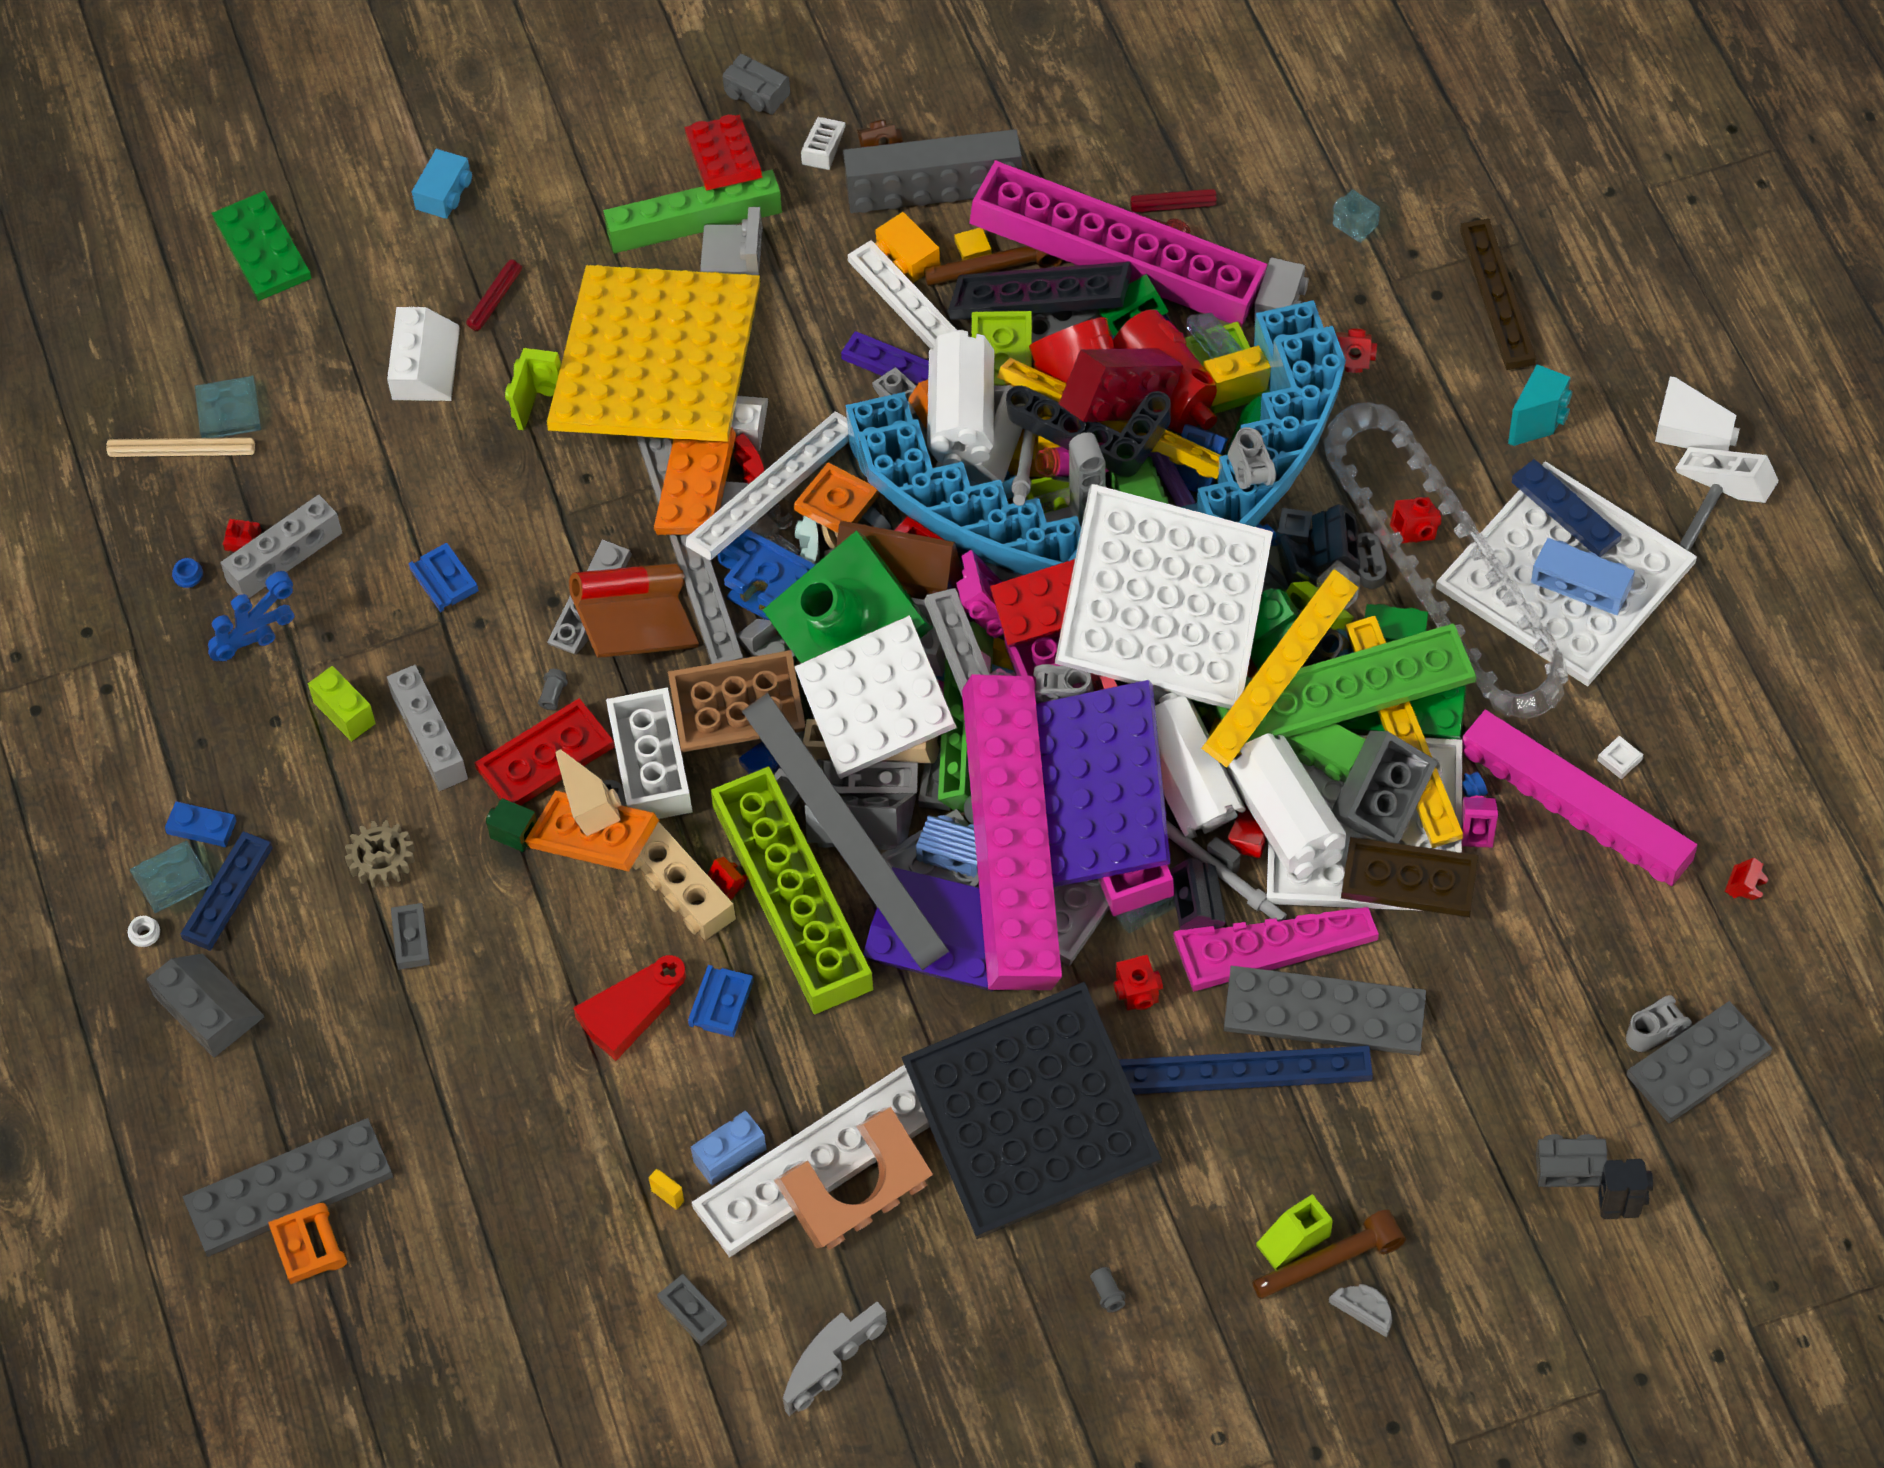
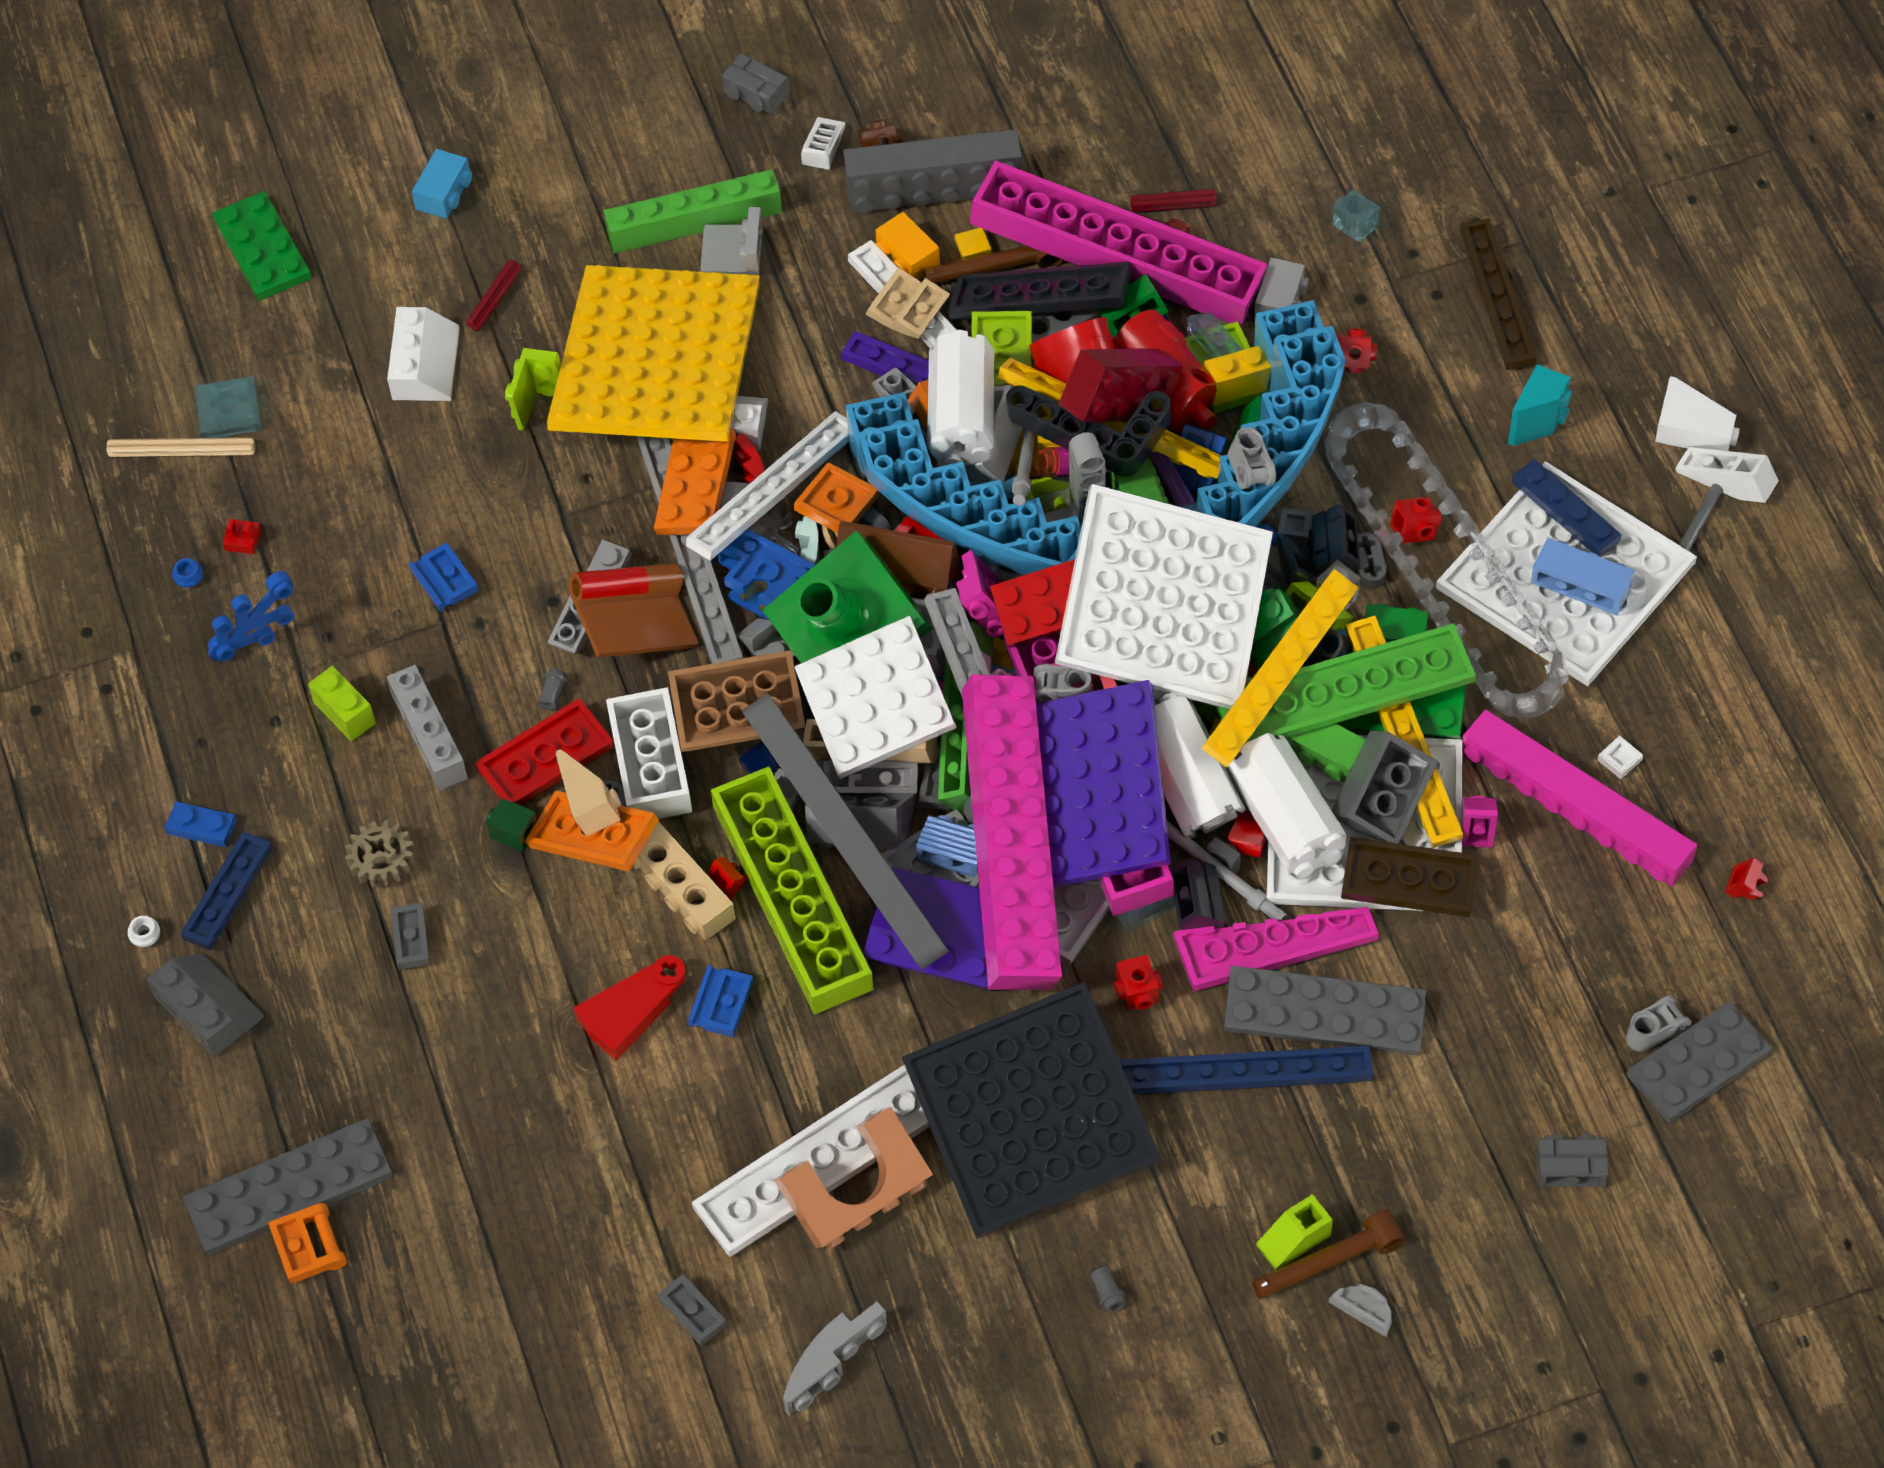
clear light blue plate [129,840,212,913] -> none
light grey brick [220,495,342,598] -> none
yellow tile [649,1169,684,1210] -> none
red plate [684,115,763,190] -> none
medium blue brick [691,1111,767,1186] -> none
blue plate [1462,772,1488,797] -> none
black brick [1597,1159,1653,1219] -> none
none -> tan slope [866,267,950,339]

